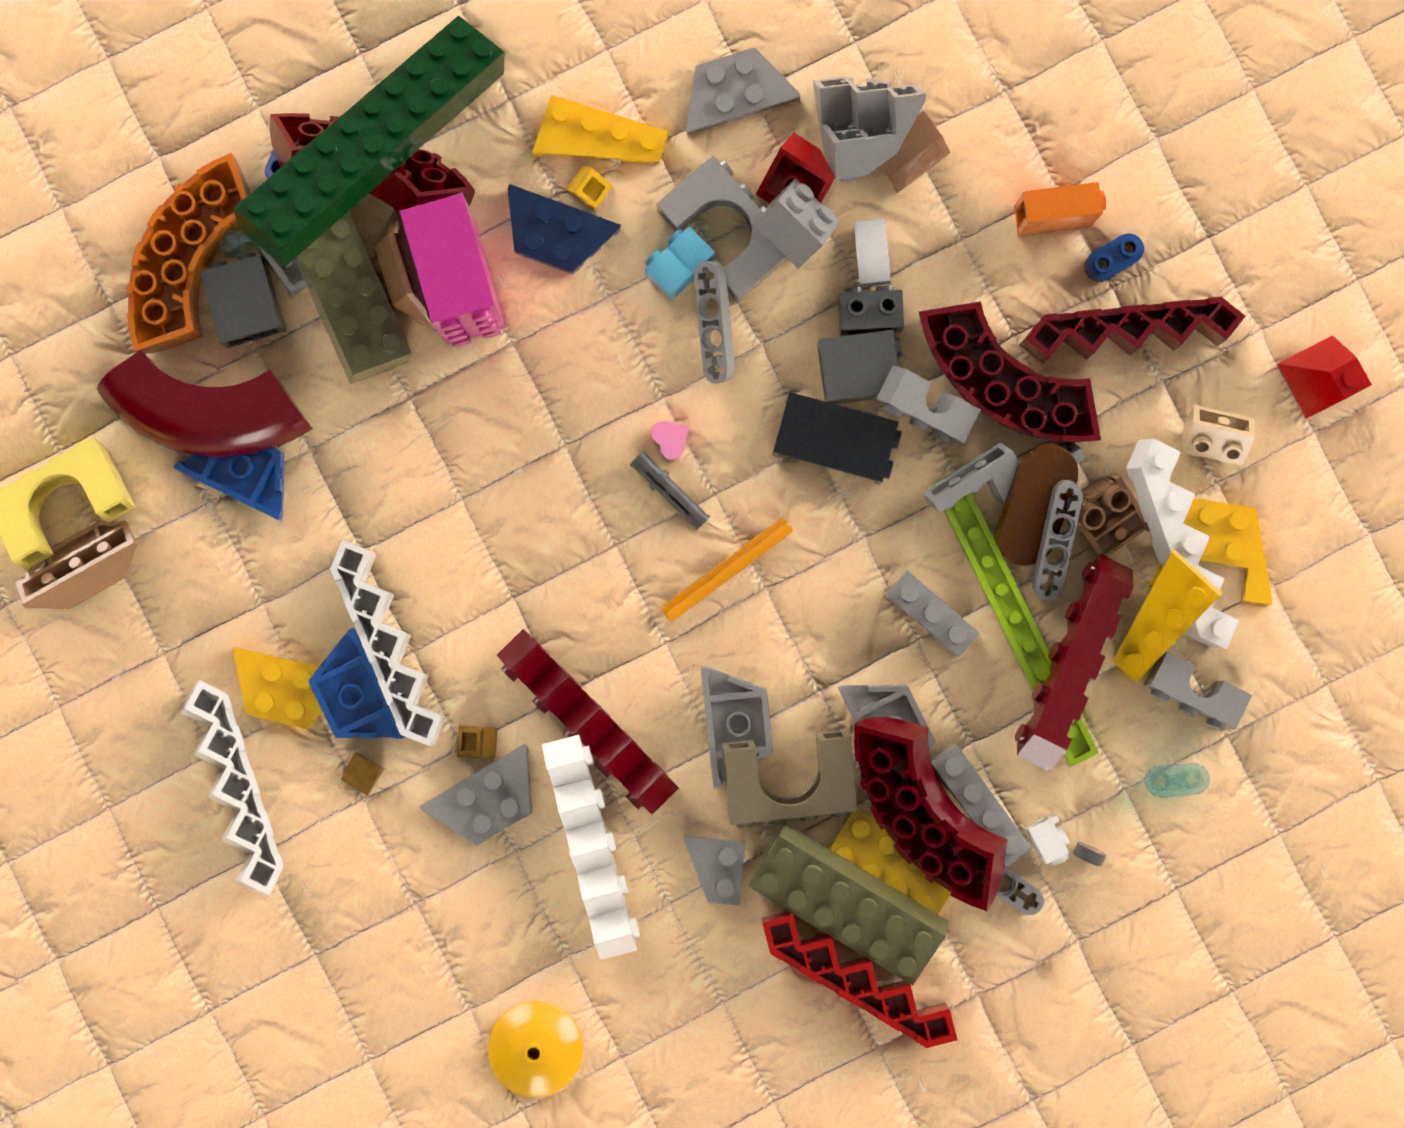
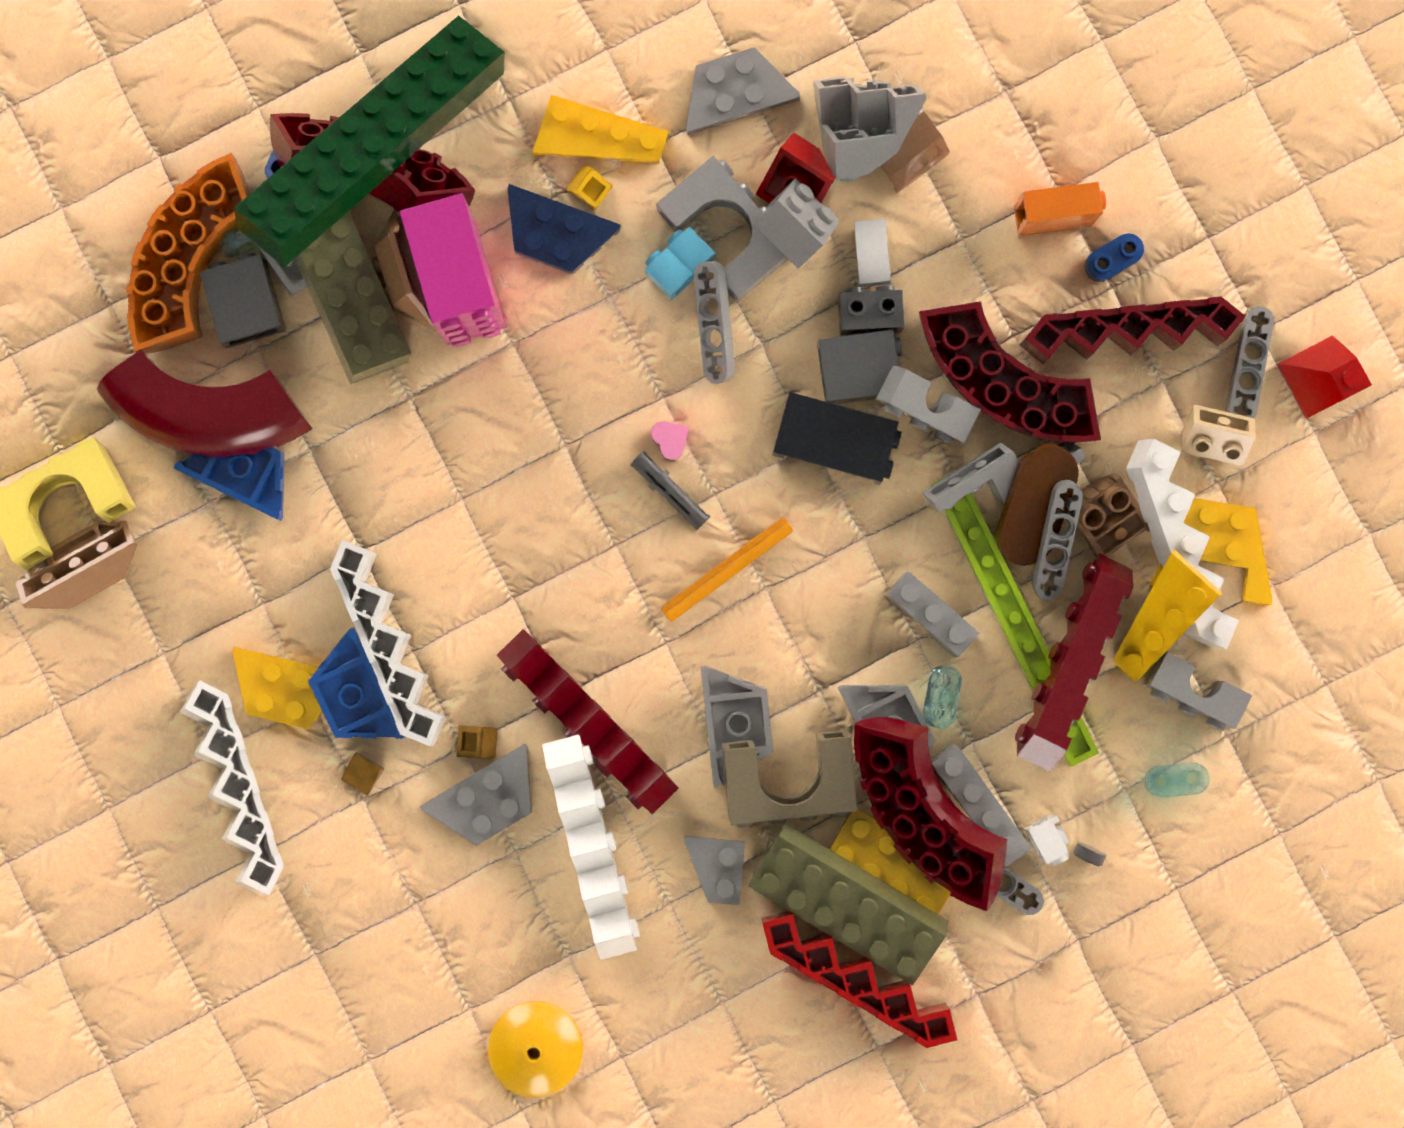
none -> clear light blue plate [923,665,962,729]
none -> light grey beam [1225,306,1274,419]

